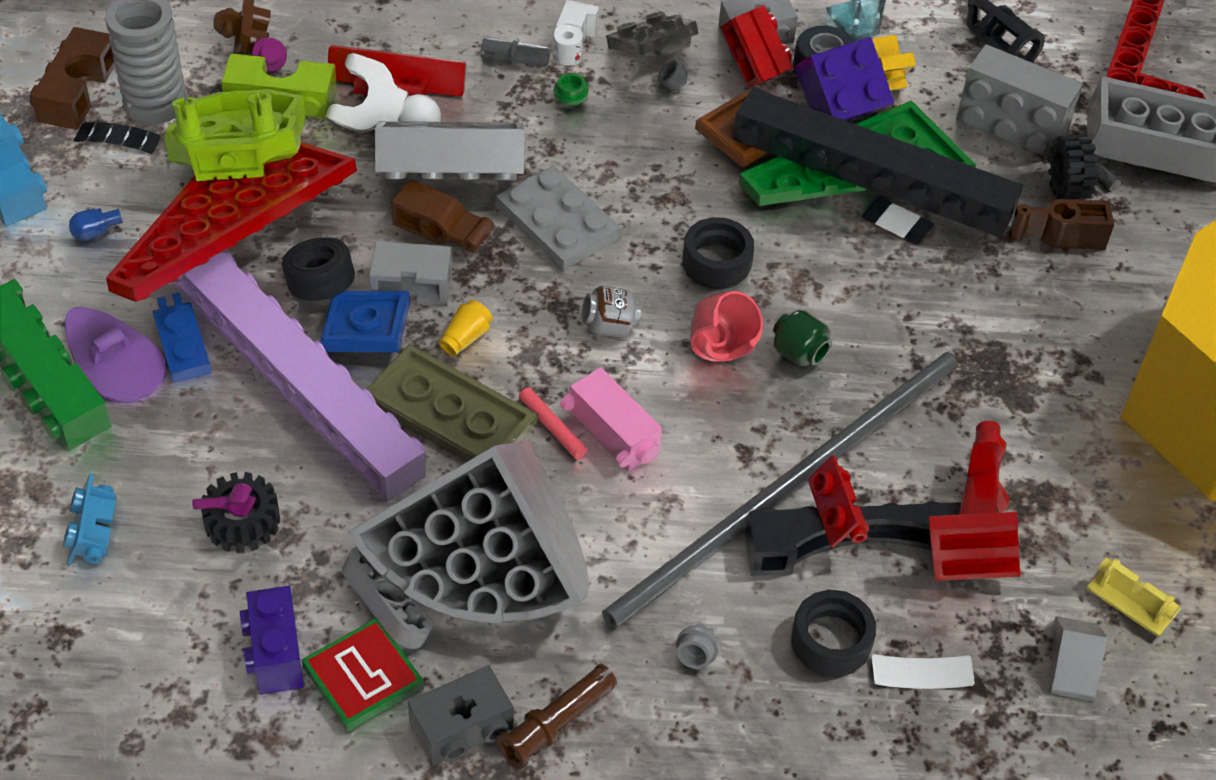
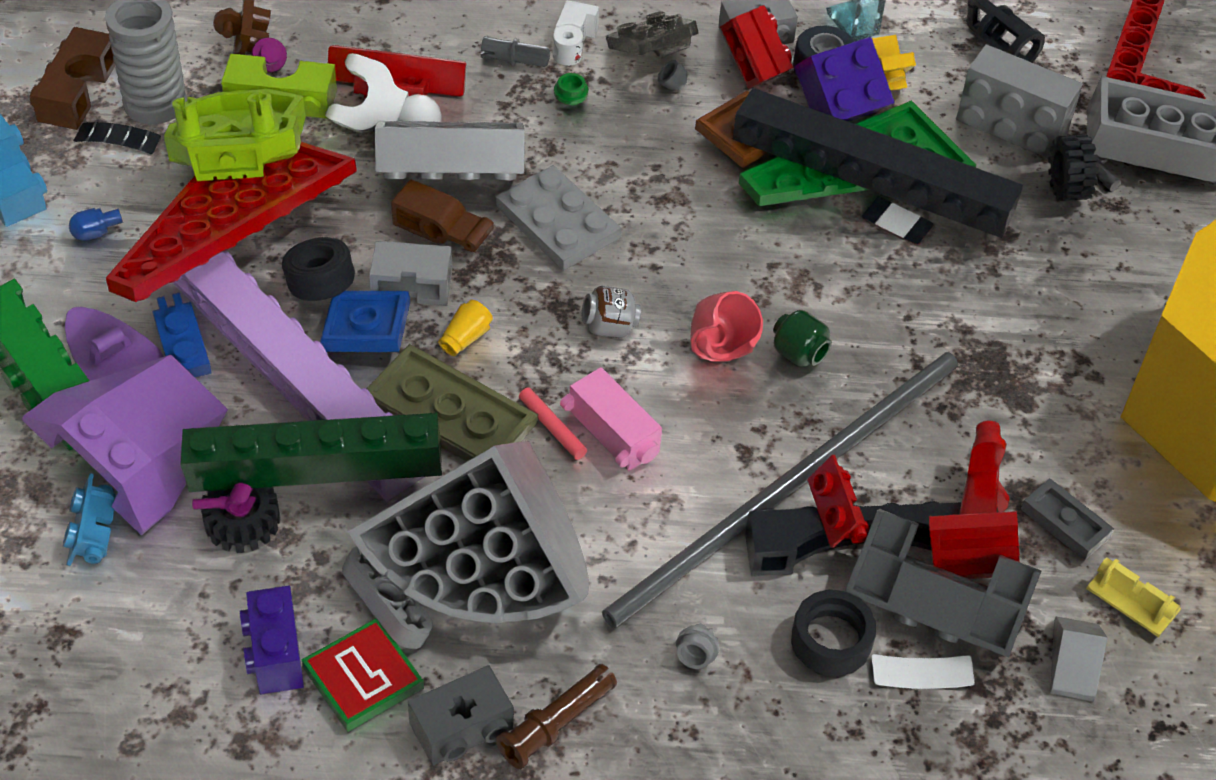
black tyre [683,217,754,288] -> none
reddish brown piece [1009,199,1114,250] -> none
none -> medium lavender wedge [22,355,228,536]
none -> dark green brick [180,413,442,492]
none -> dark grey bracket [845,509,1042,658]
none -> dark grey plate [1021,478,1114,560]

